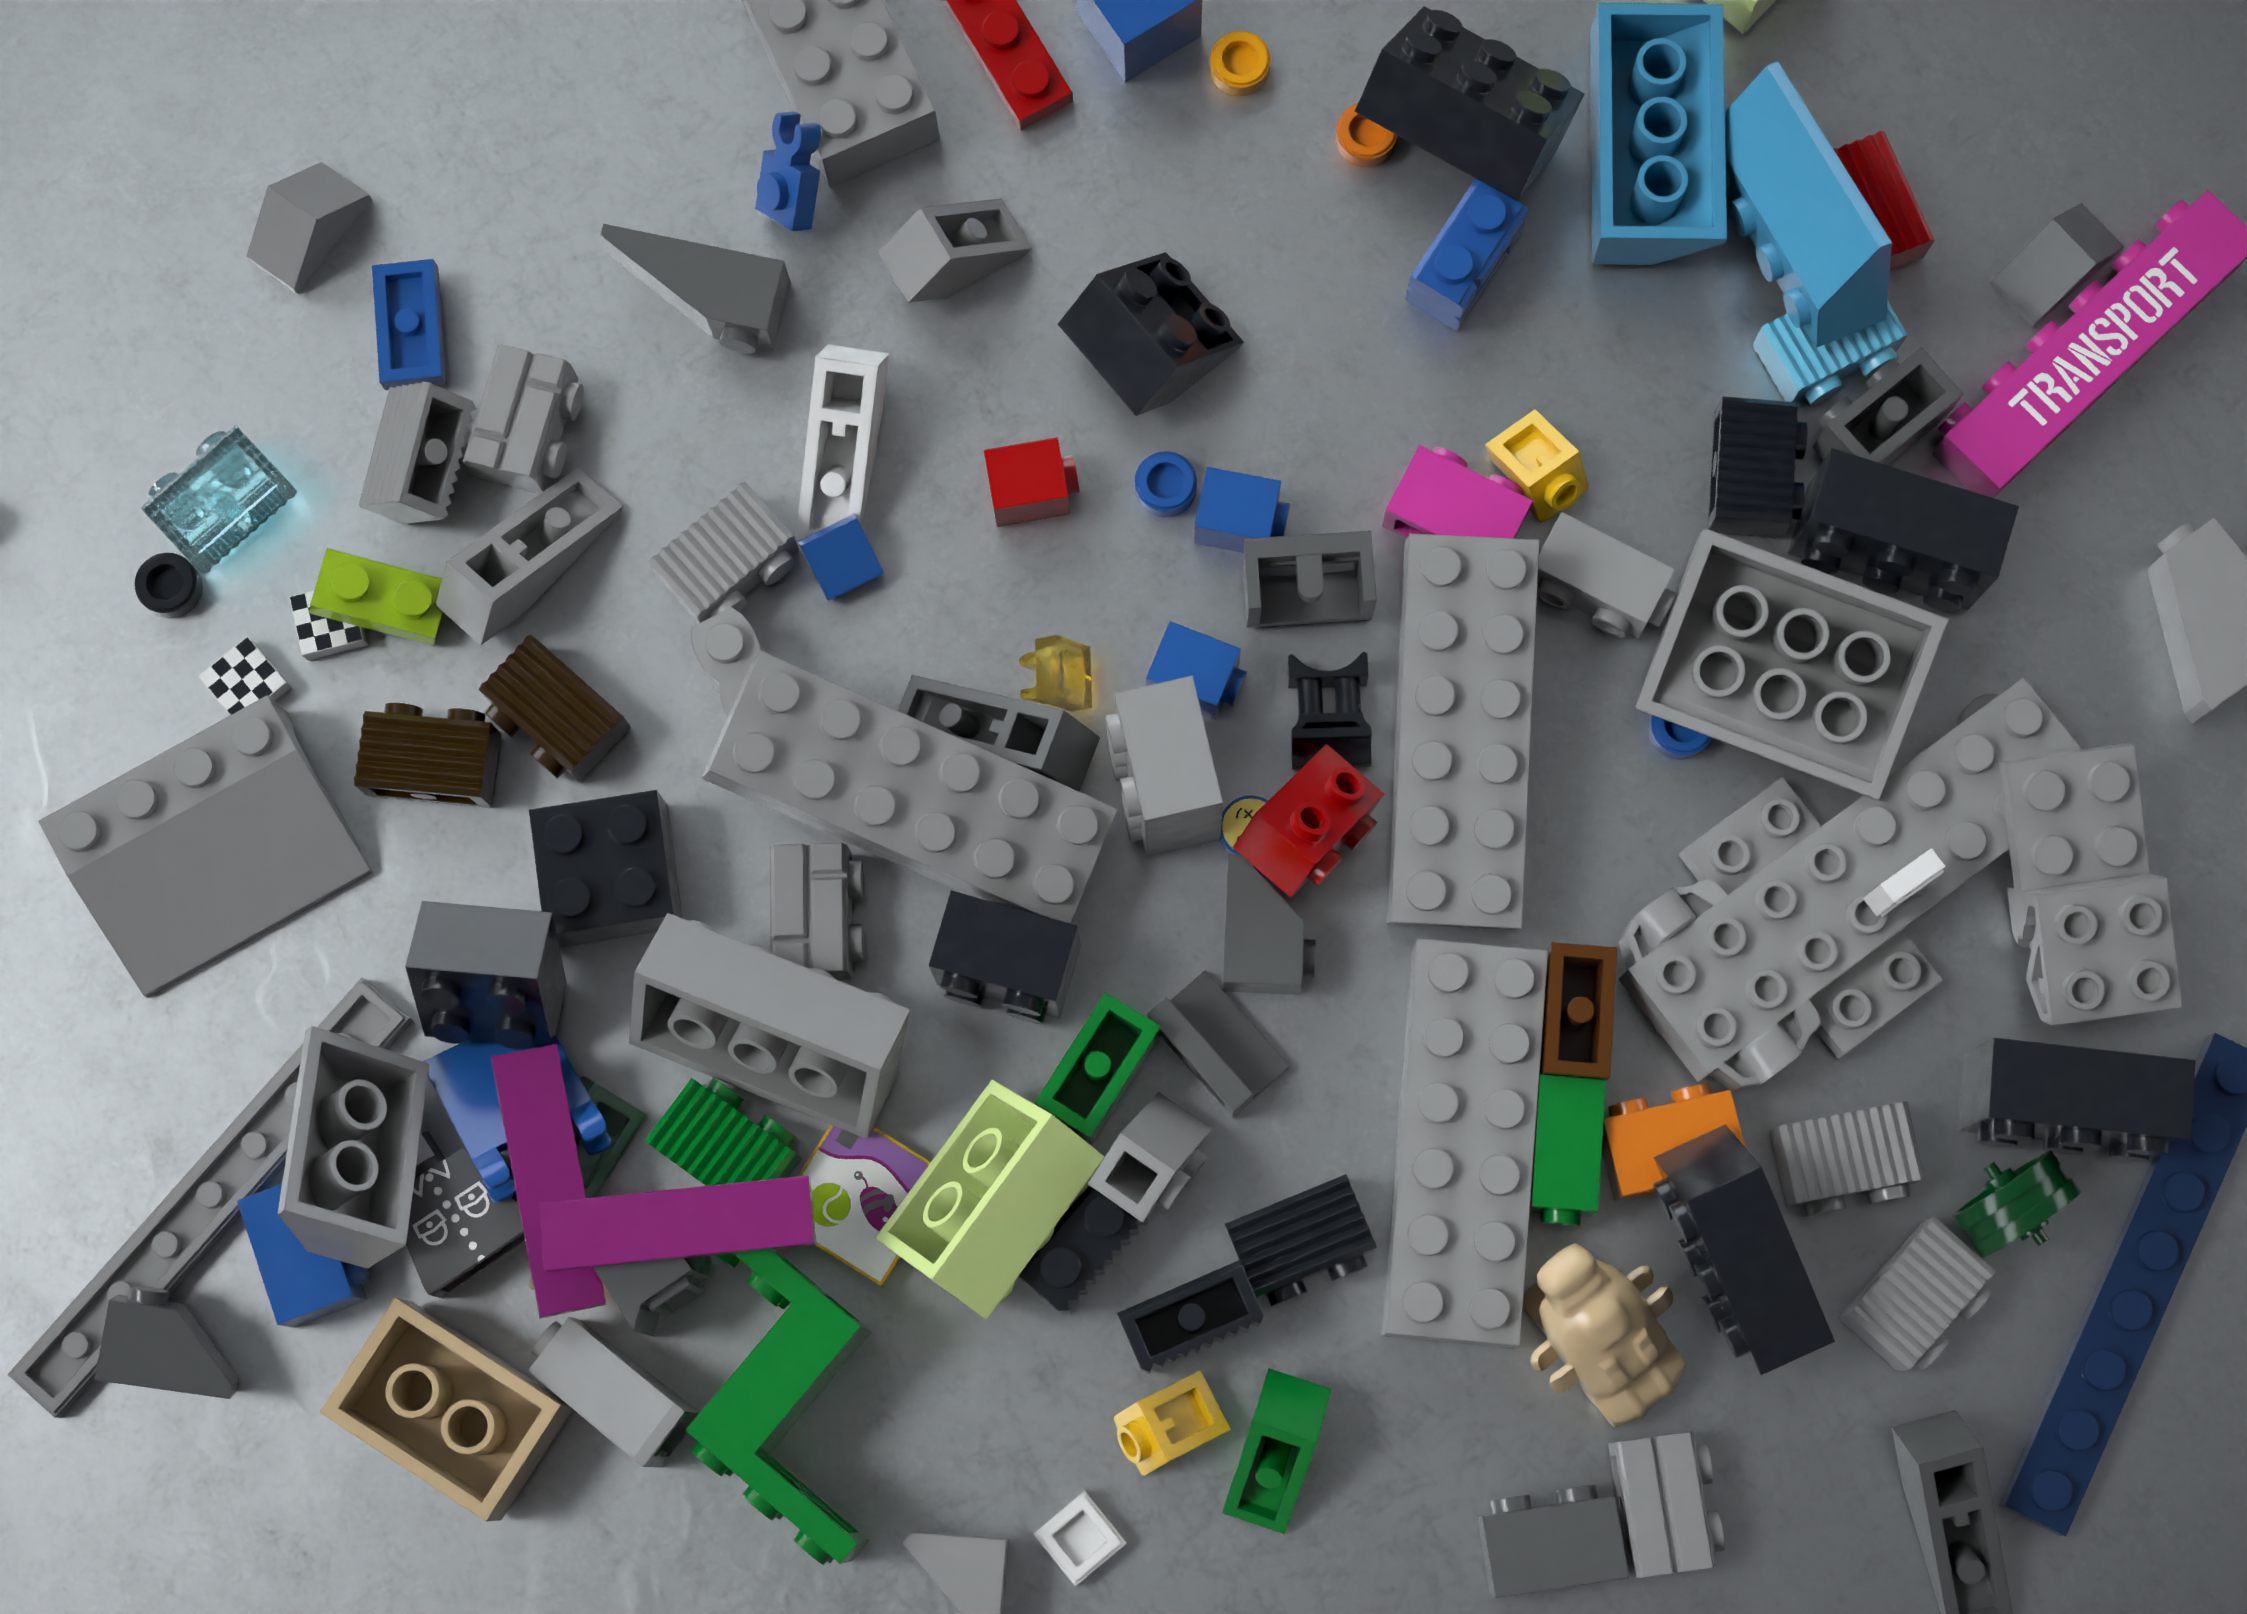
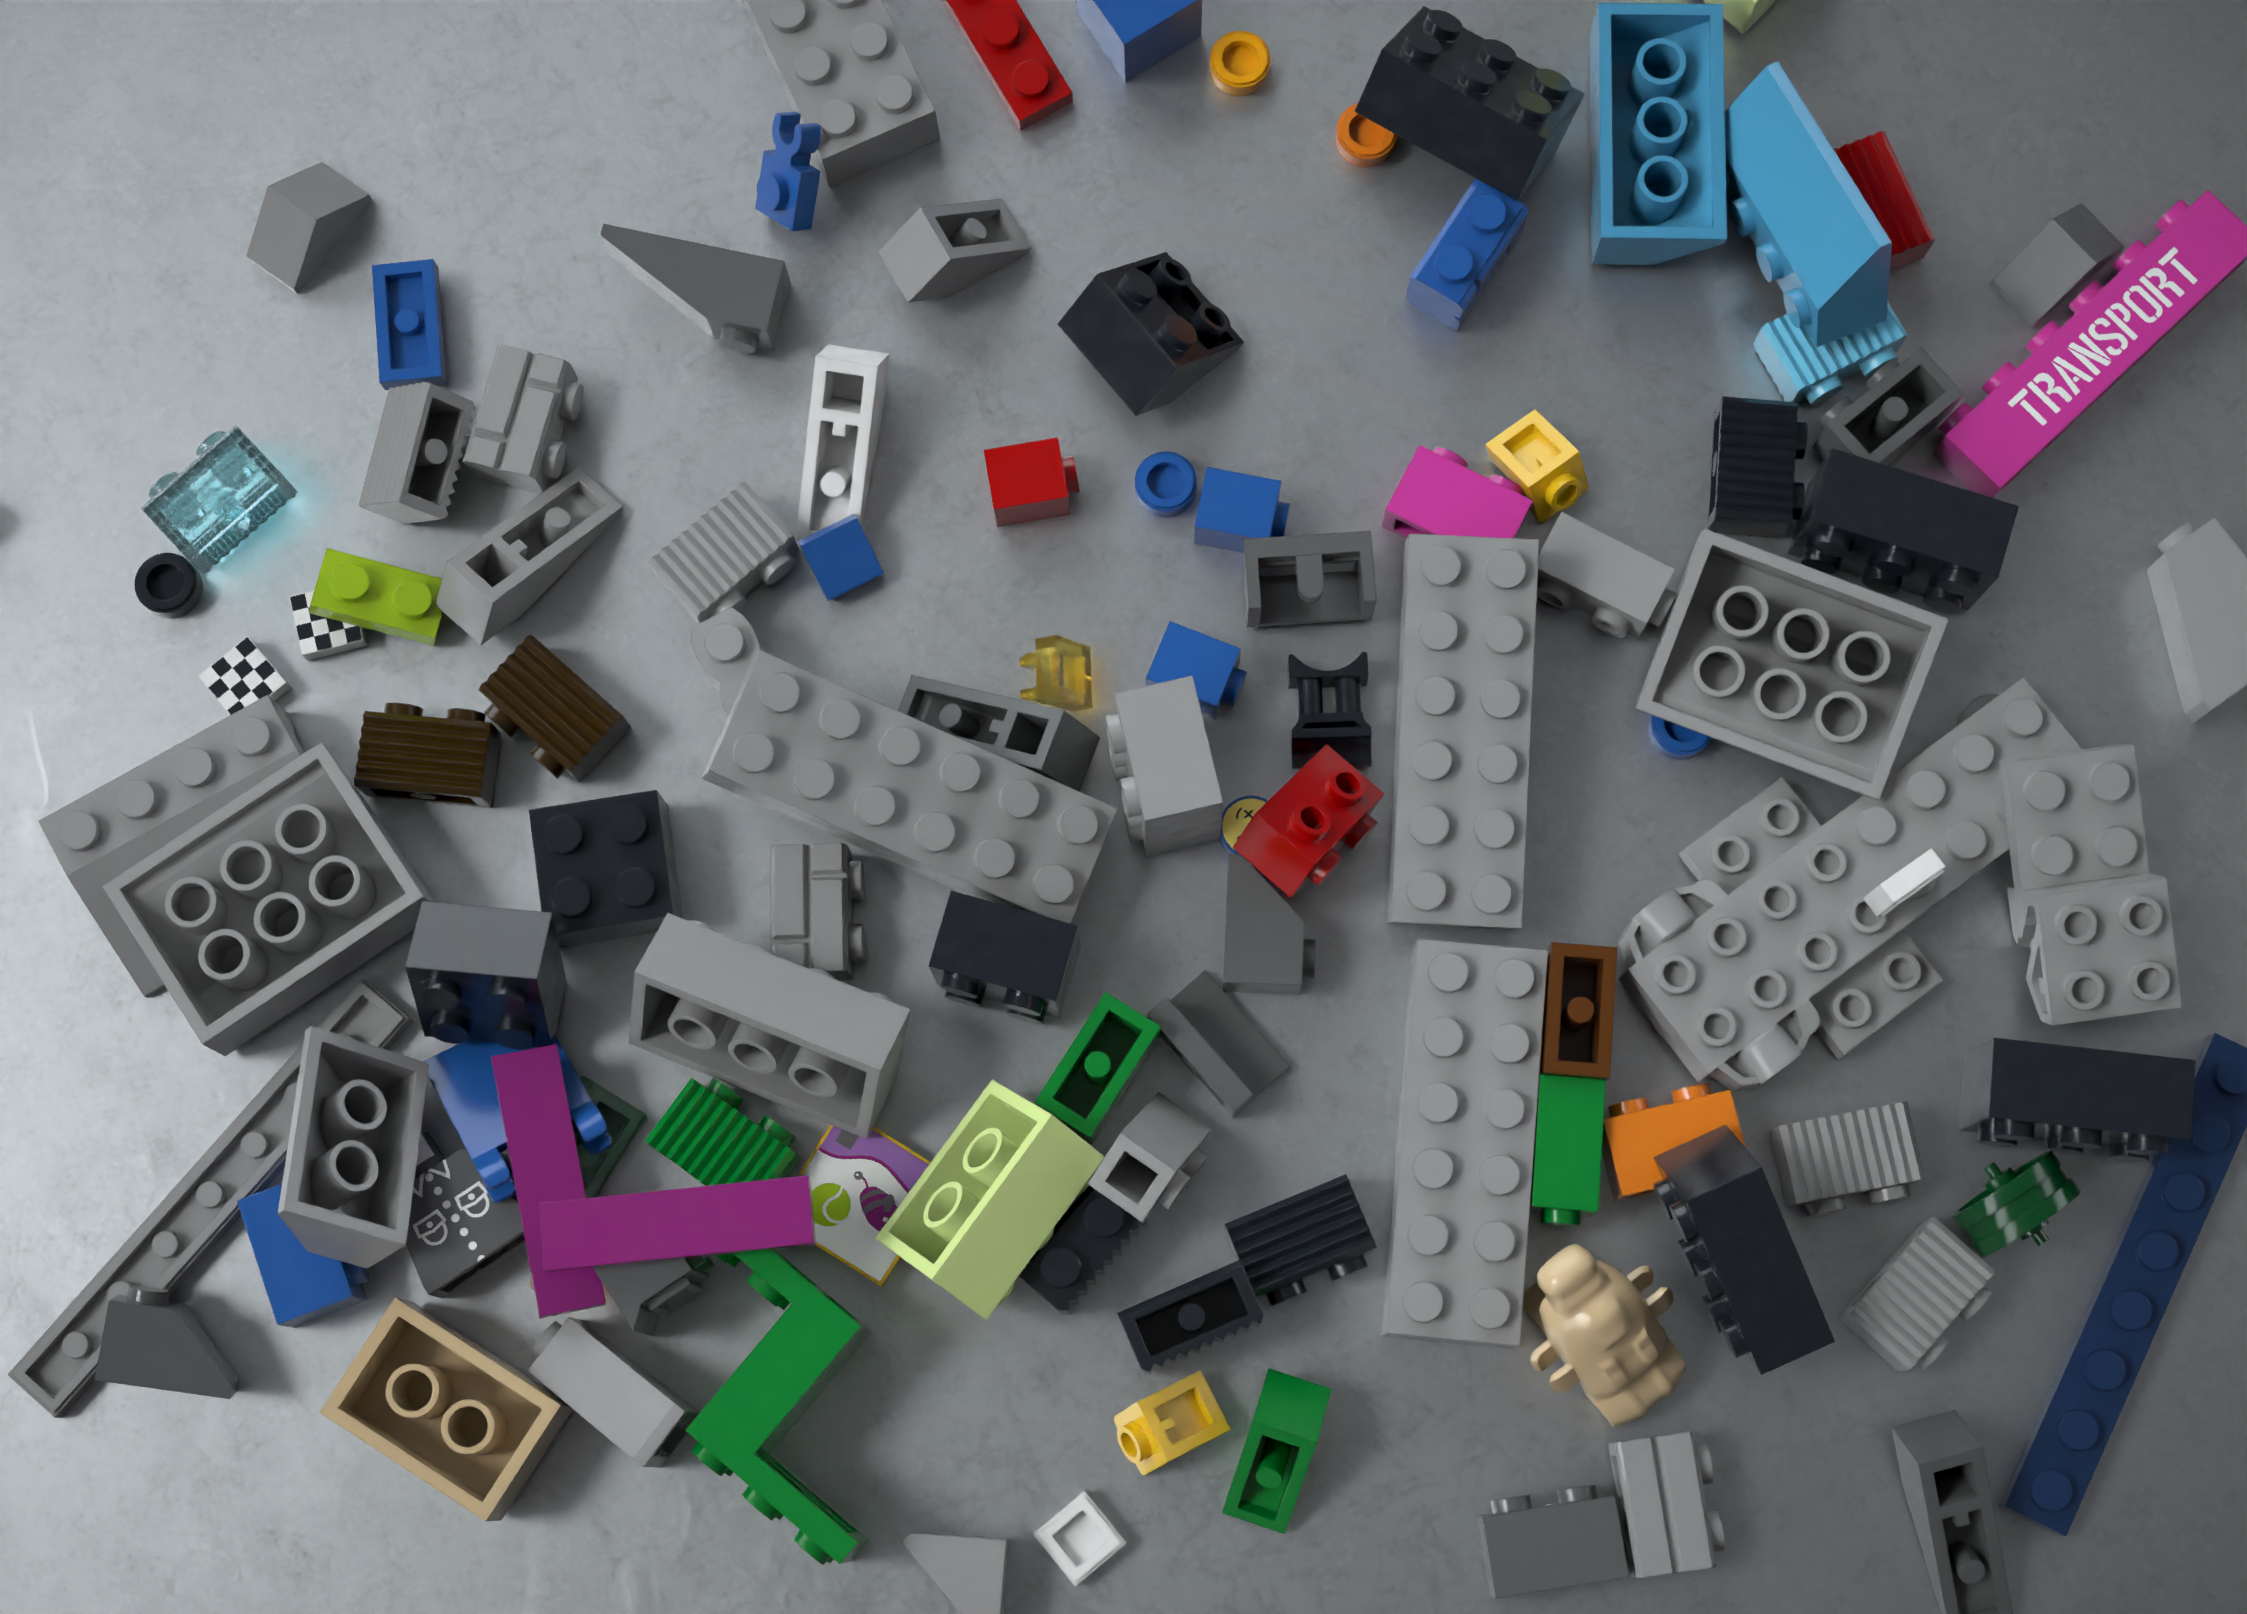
none -> light grey slope [102,741,435,1056]

